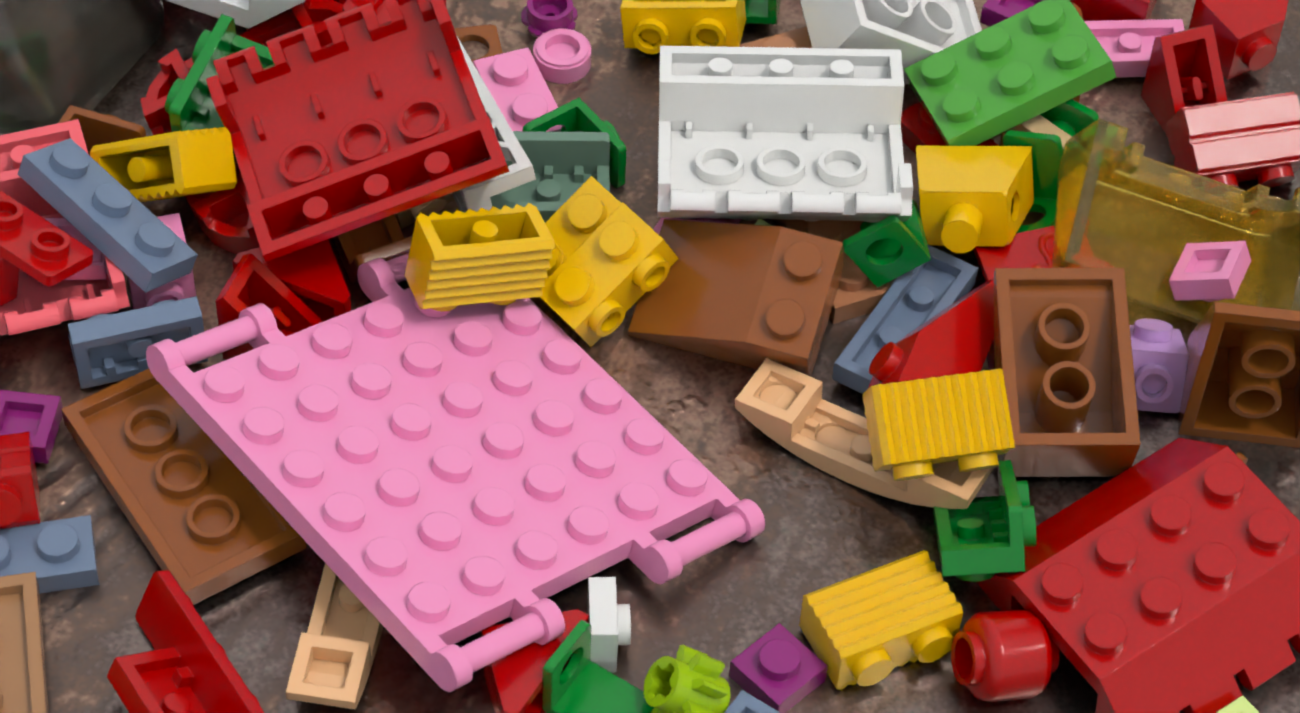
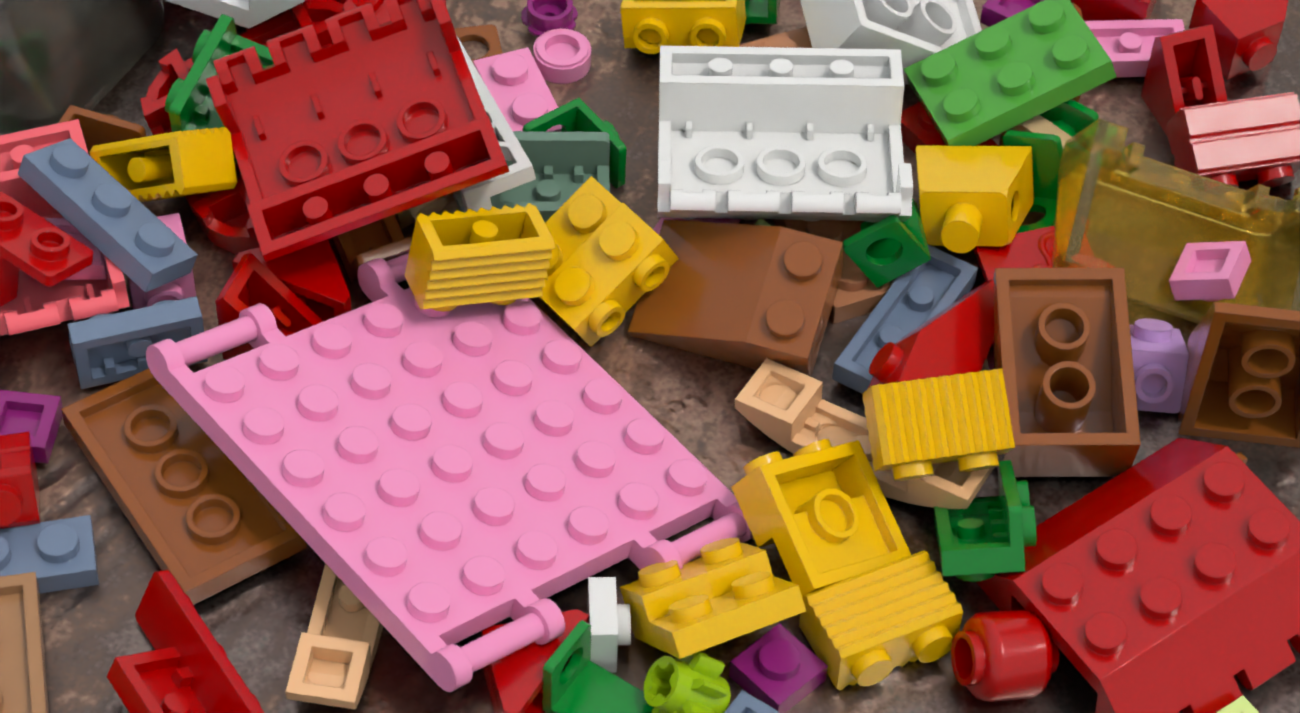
none -> yellow plate [620,538,806,659]
none -> yellow plate [731,439,911,598]

